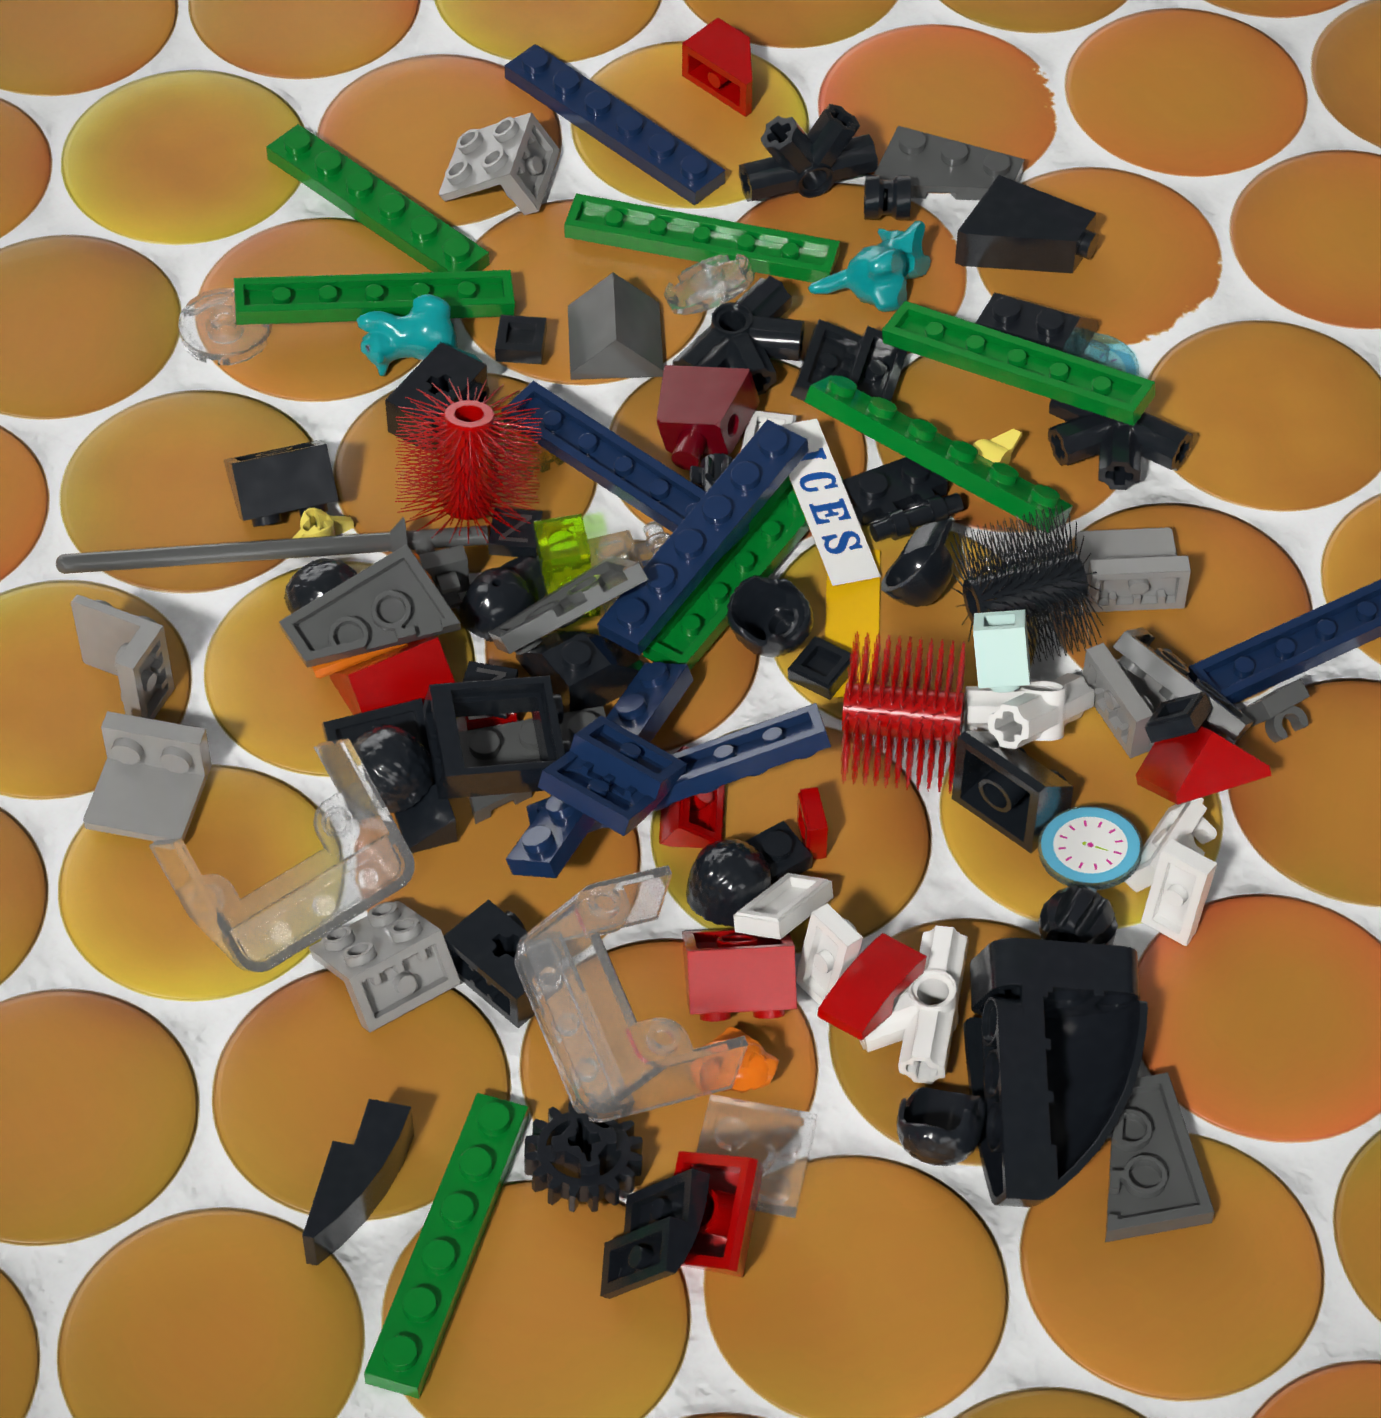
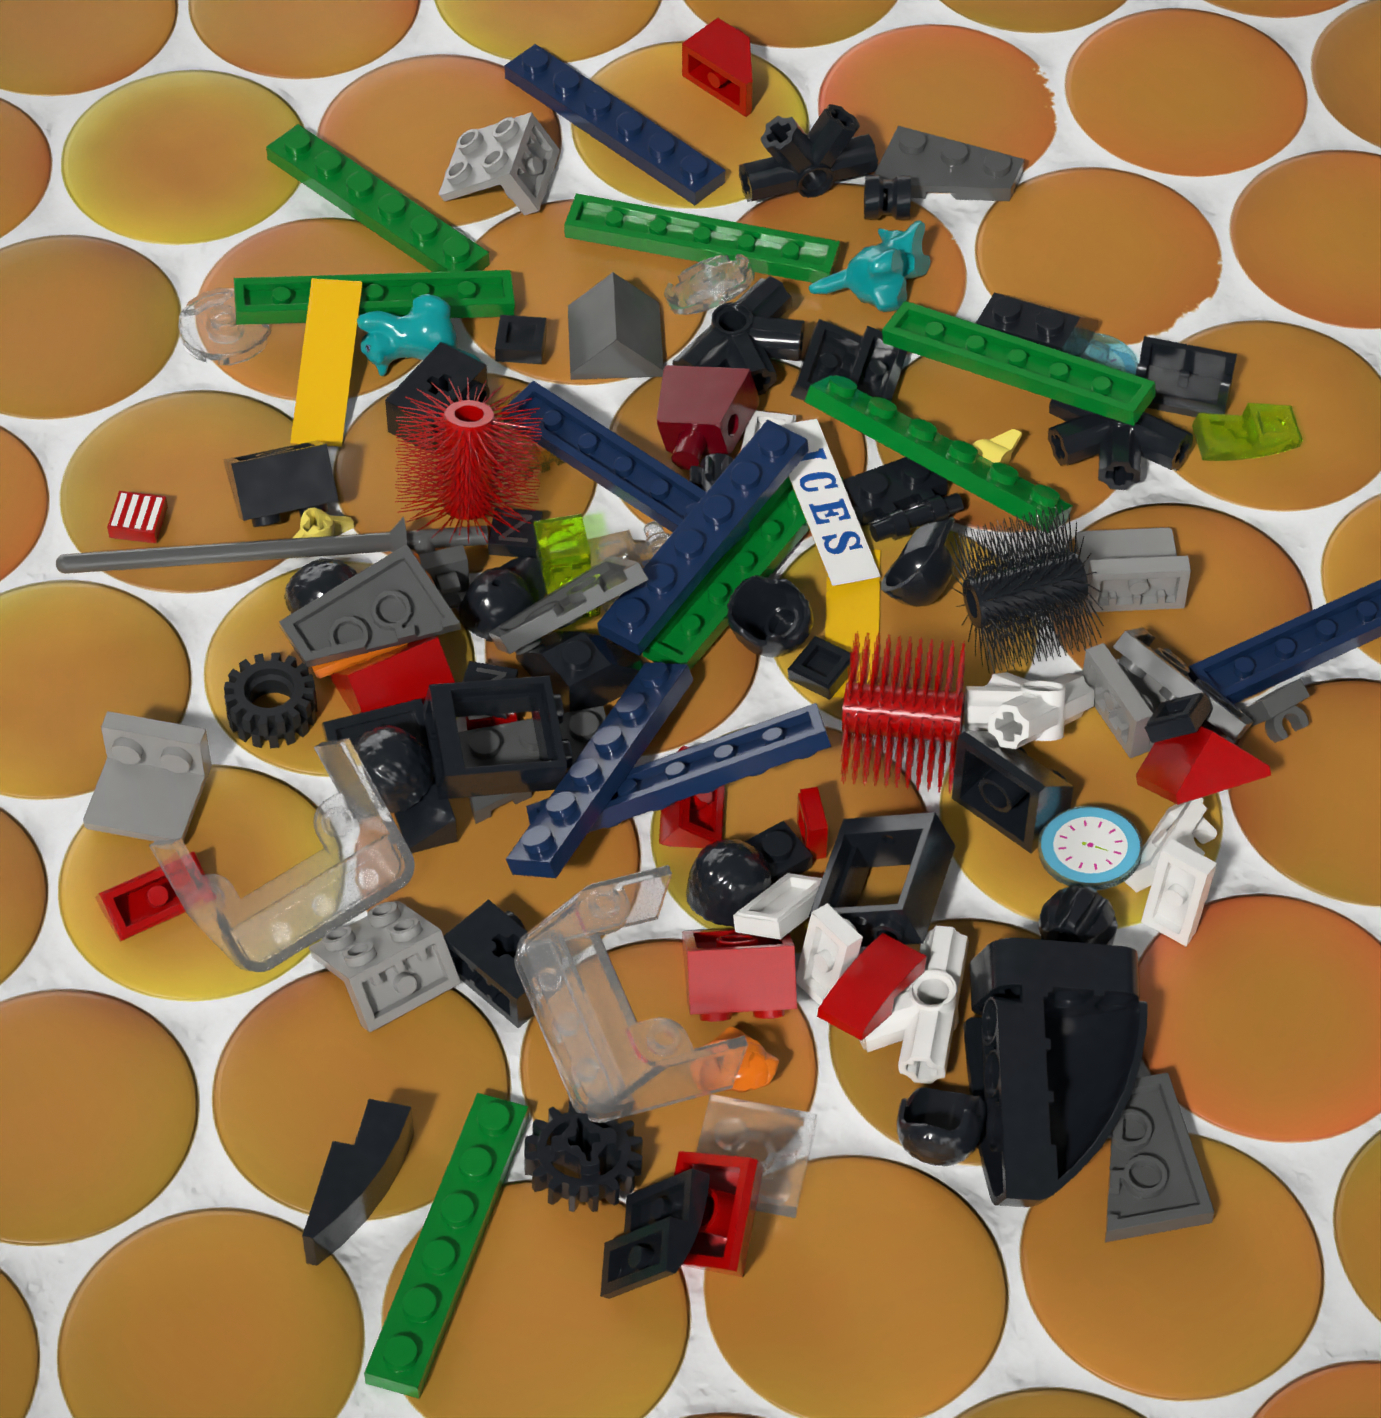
light grey bracket [71,594,175,719] -> none
dark blue slope [538,716,687,836] -> none
black slope [955,175,1099,274] -> none
light aqua brick [973,609,1030,693] -> none
none -> red slope [95,851,216,942]
none -> red tile [107,491,168,544]
none -> black tyre [224,653,318,749]
none -> yellow sticker [290,278,362,447]
none -> black window [809,812,956,947]
none -> black hinge [1135,336,1237,423]
none -> clear neon green slope [1192,403,1303,461]

